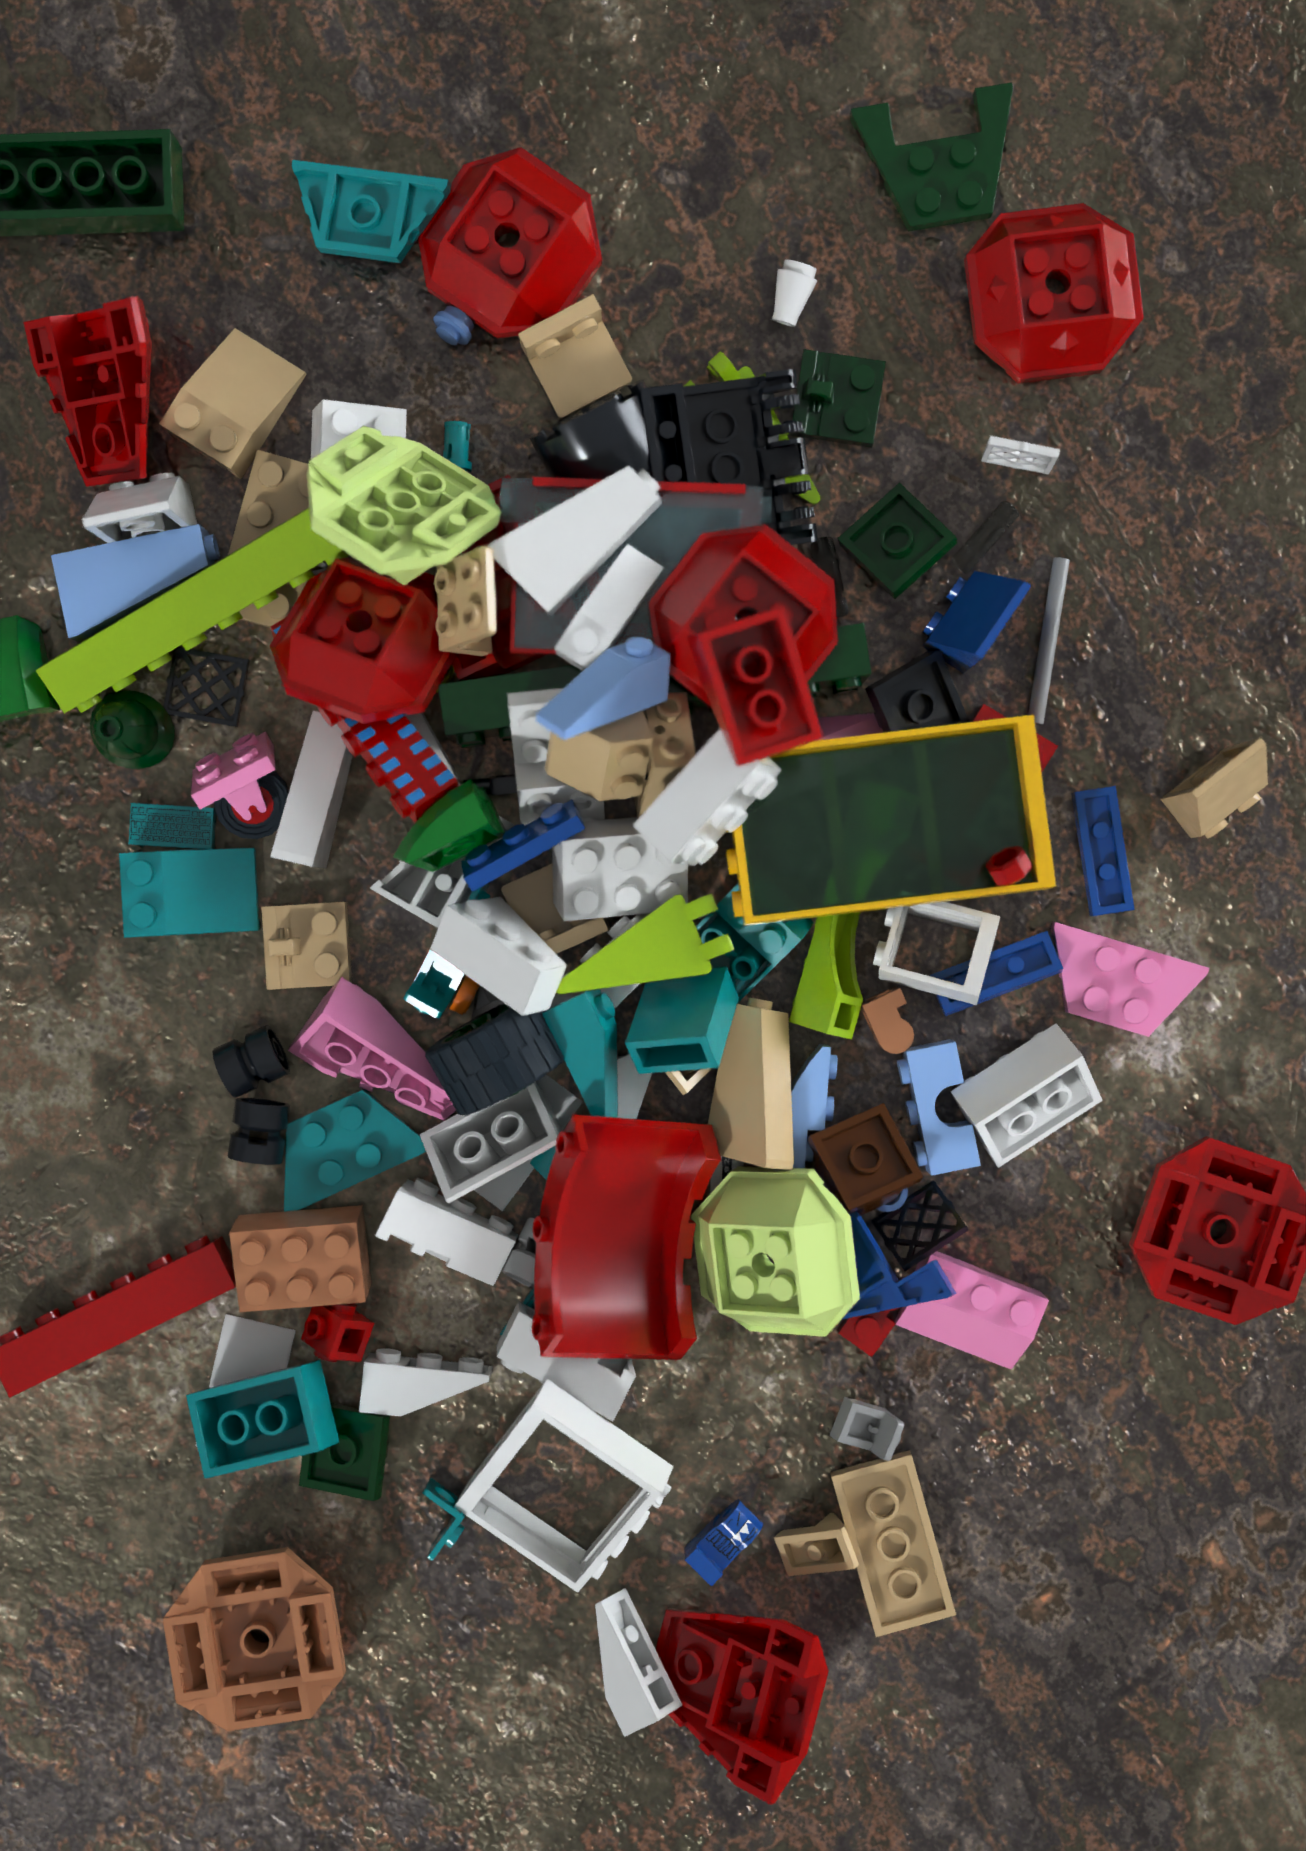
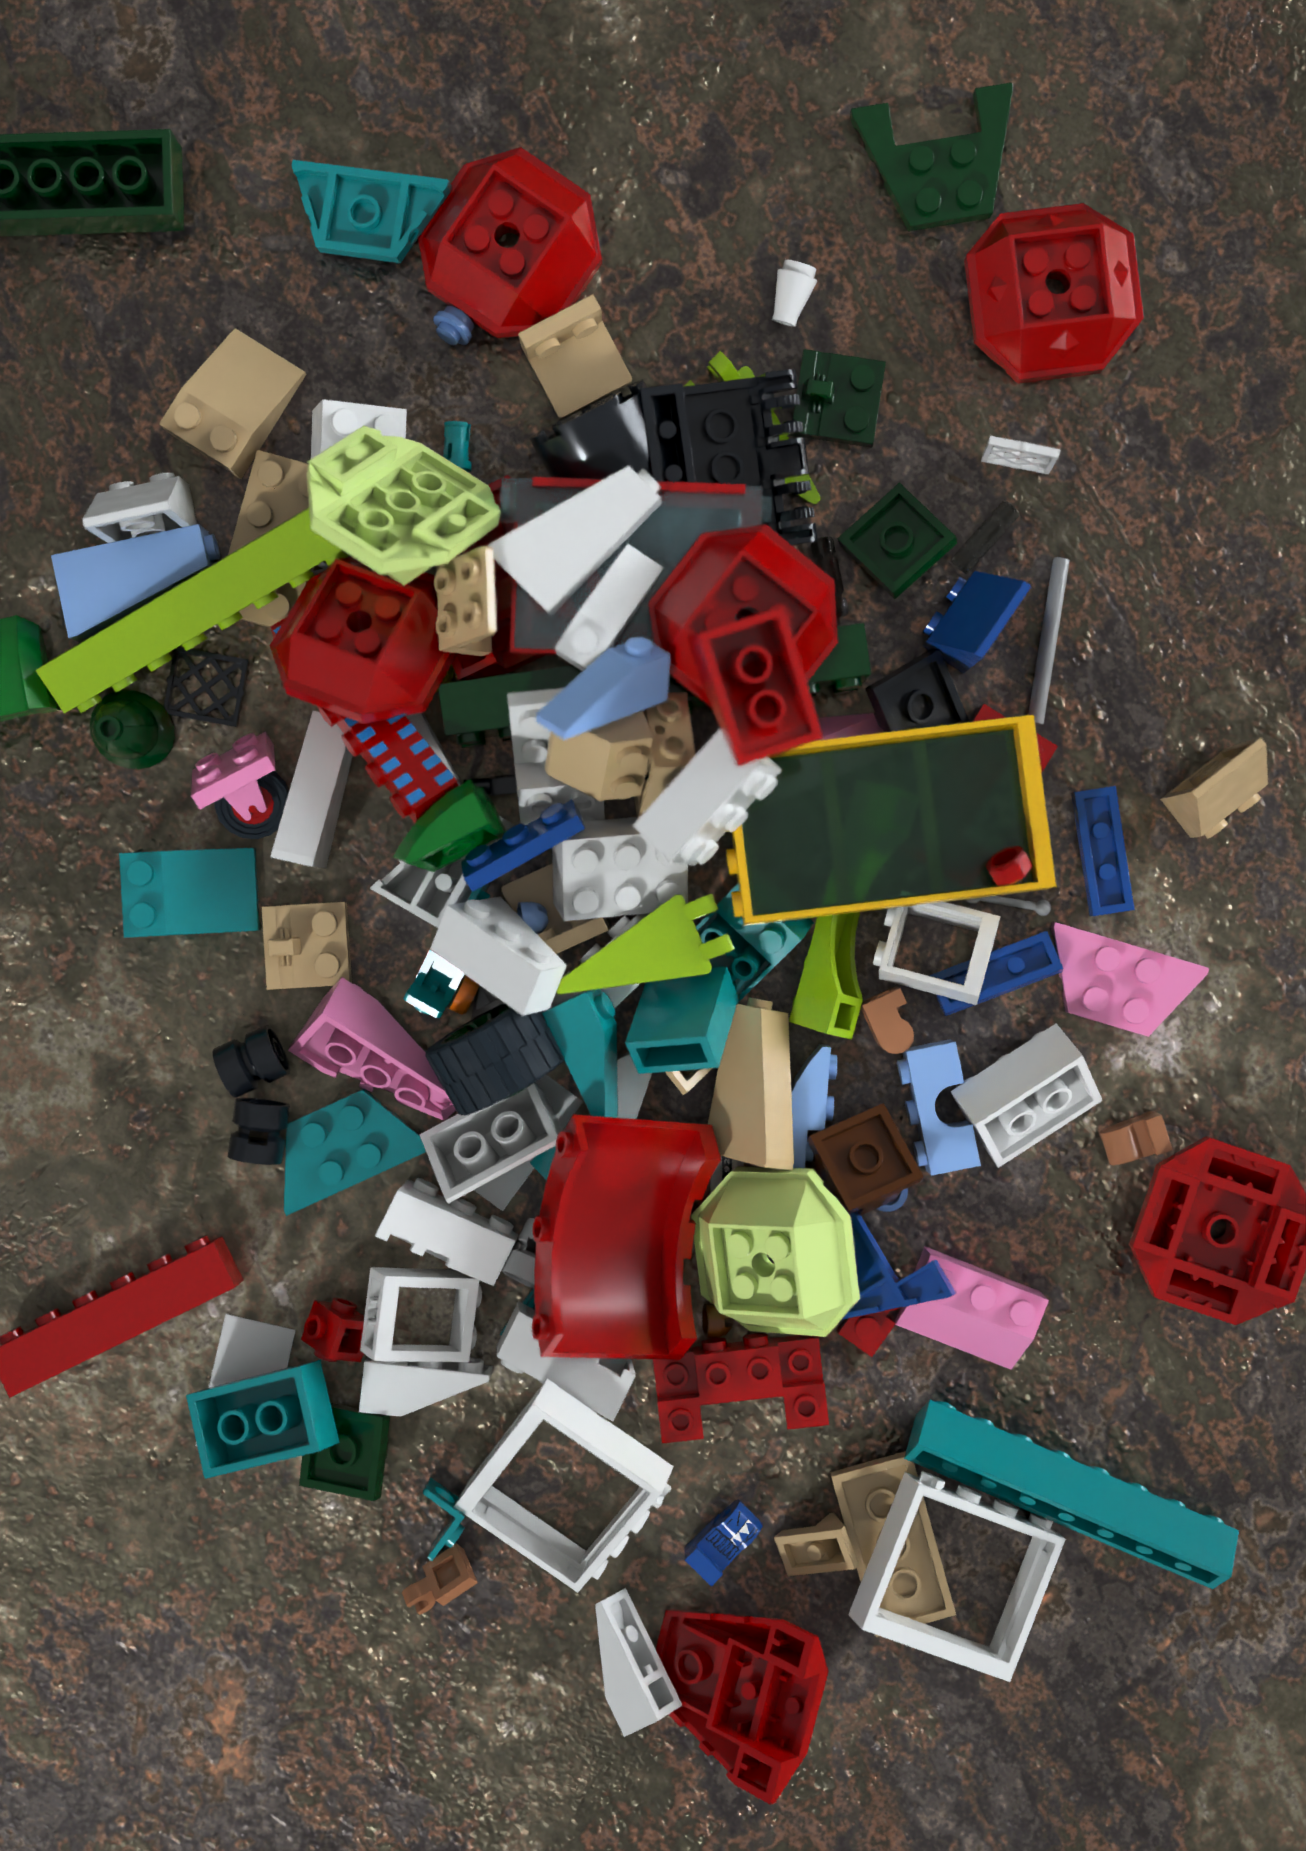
red wedge [23,297,152,487] -> none
teal tile [128,803,217,849] -> none
nougat piece [163,1547,346,1731] -> none
nougat brick [229,1205,372,1312] -> none
light grey bracket [830,1397,904,1461] -> none
black window [872,1180,969,1272] -> none
none -> white window [360,1267,482,1362]
none -> nougat plate [402,1543,478,1615]
none -> light blue hinge [517,902,549,934]
none -> red bracket [653,1333,829,1444]
none -> reddish brown hinge [702,1304,733,1338]
none -> white window [848,1471,1066,1682]
none -> teal brick [904,1400,1239,1589]
none -> light grey hinge [965,896,1051,916]
none -> nougat leg [1100,1111,1173,1165]

